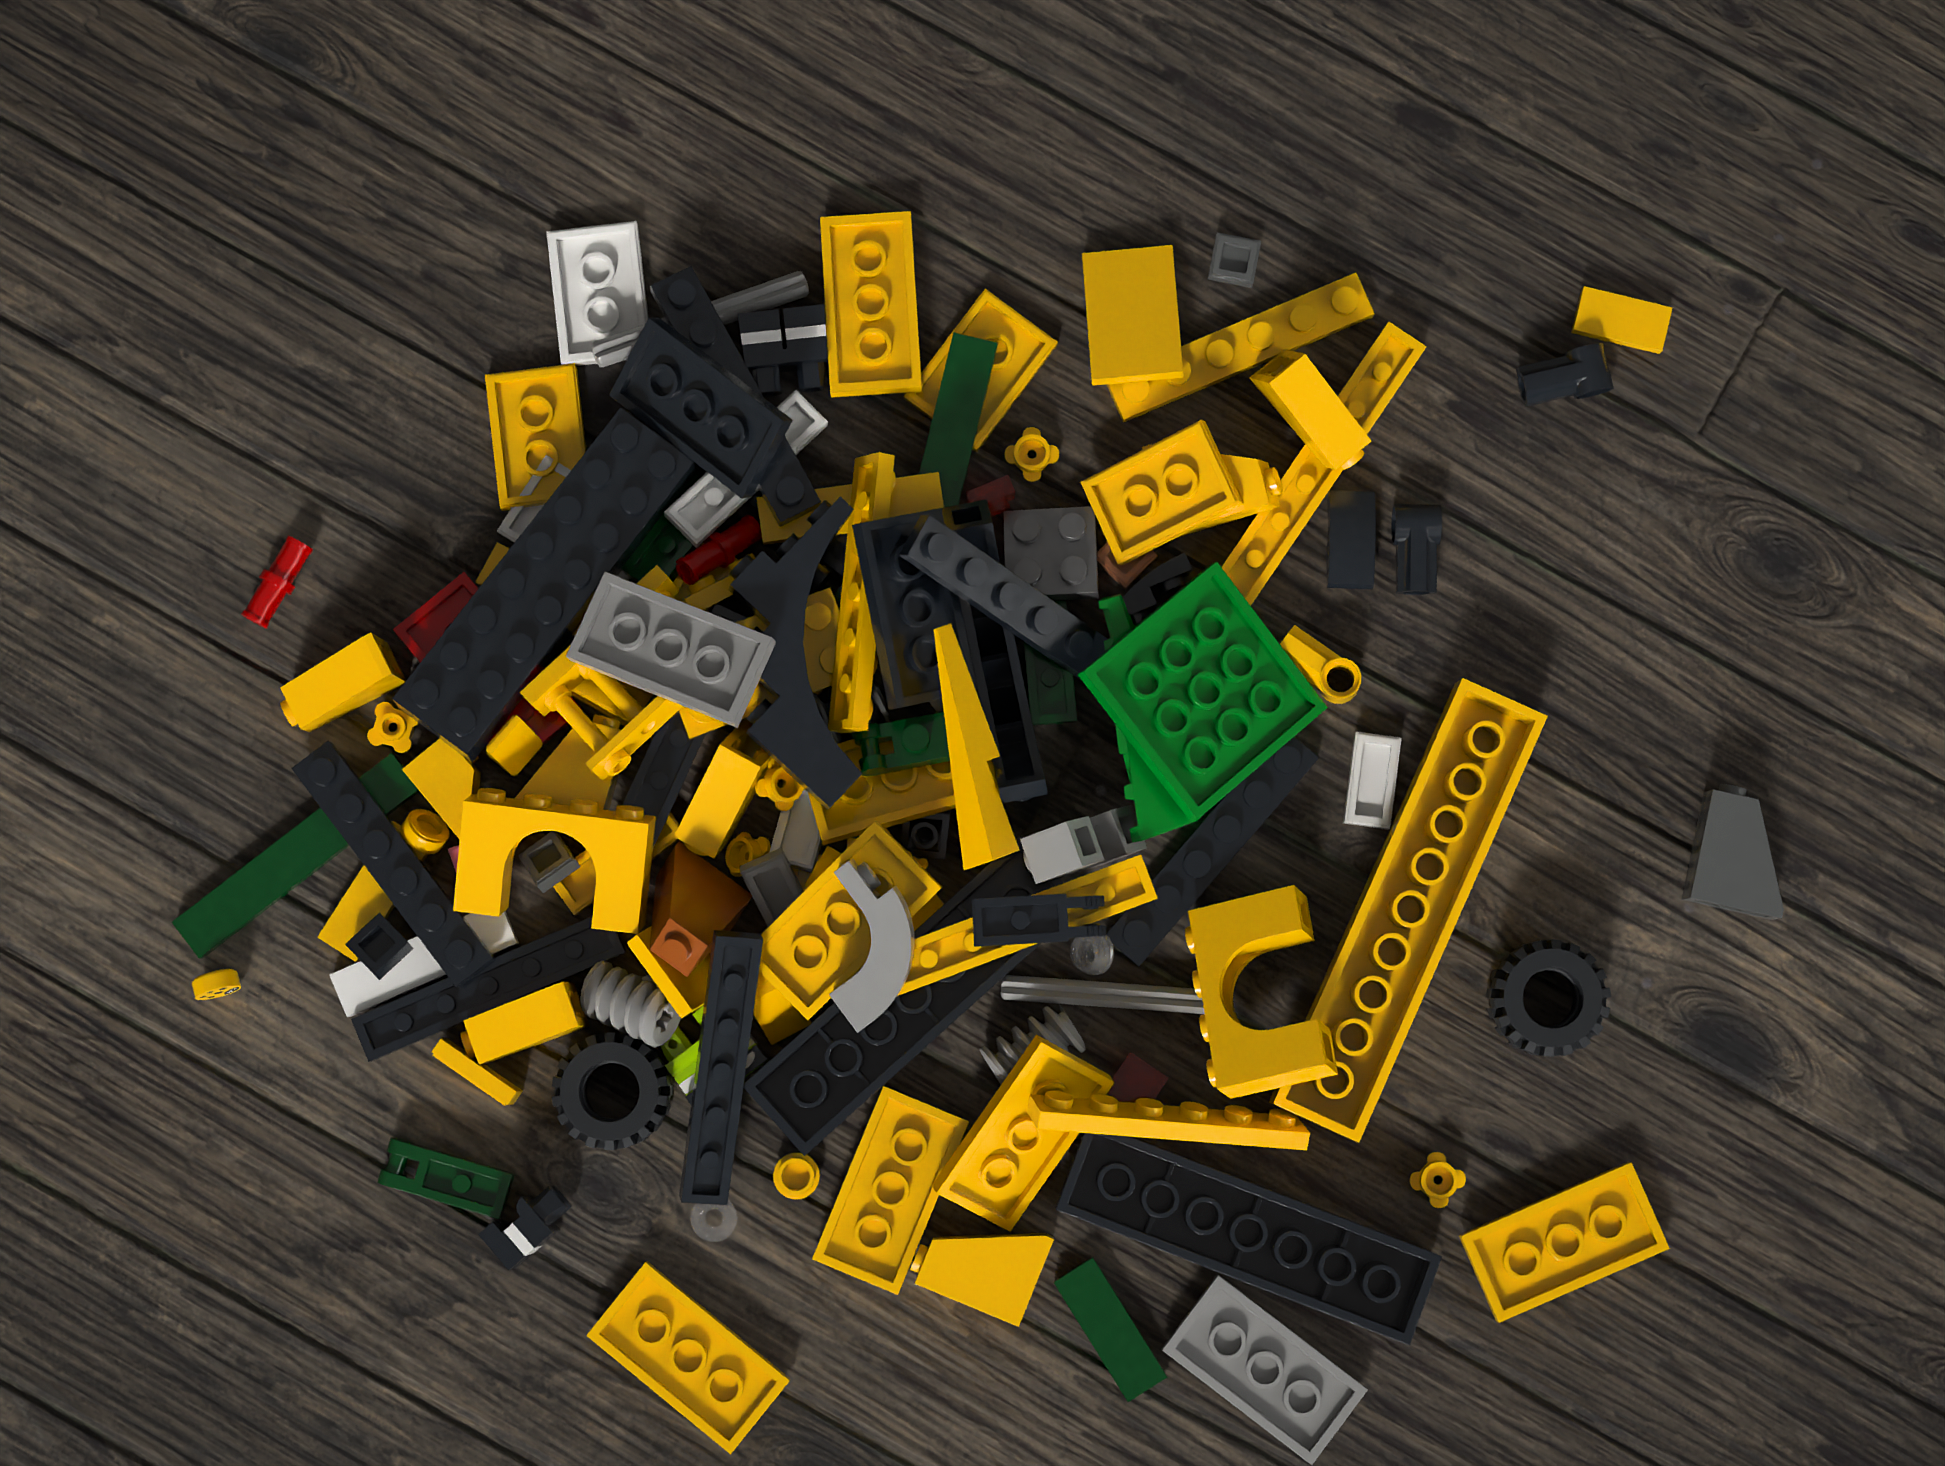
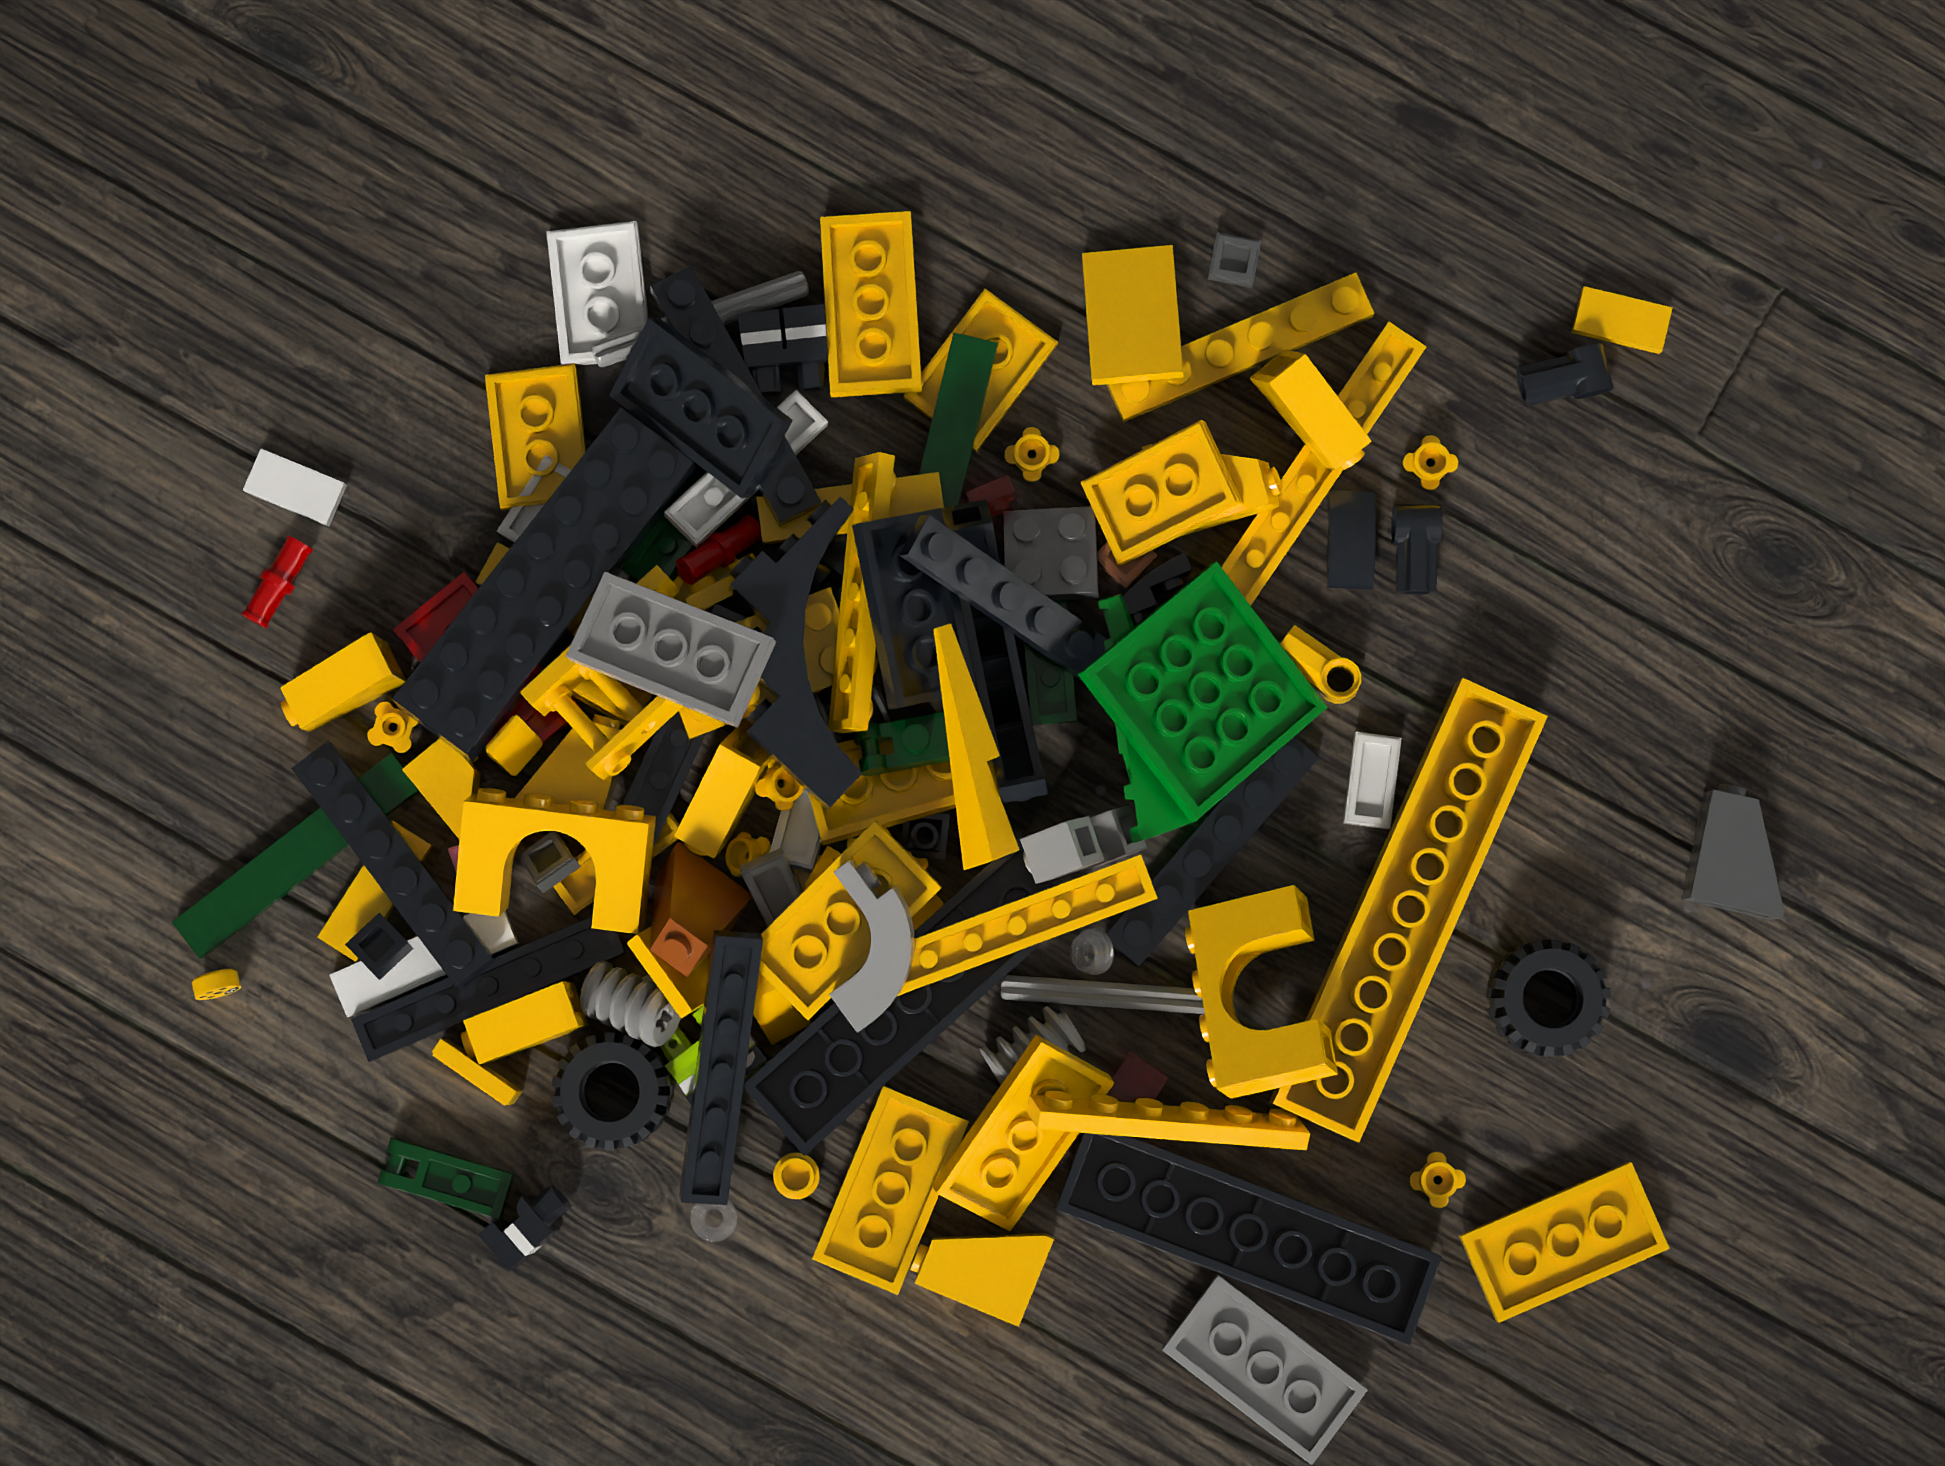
yellow tile [400,809,449,854] -> none
yellow plate [586,1261,791,1455] -> none
black hinge [972,894,1106,947] -> none
dark green tile [1053,1257,1167,1402] -> none
none -> white tile [243,449,347,526]
none -> yellow plate [1403,435,1458,490]

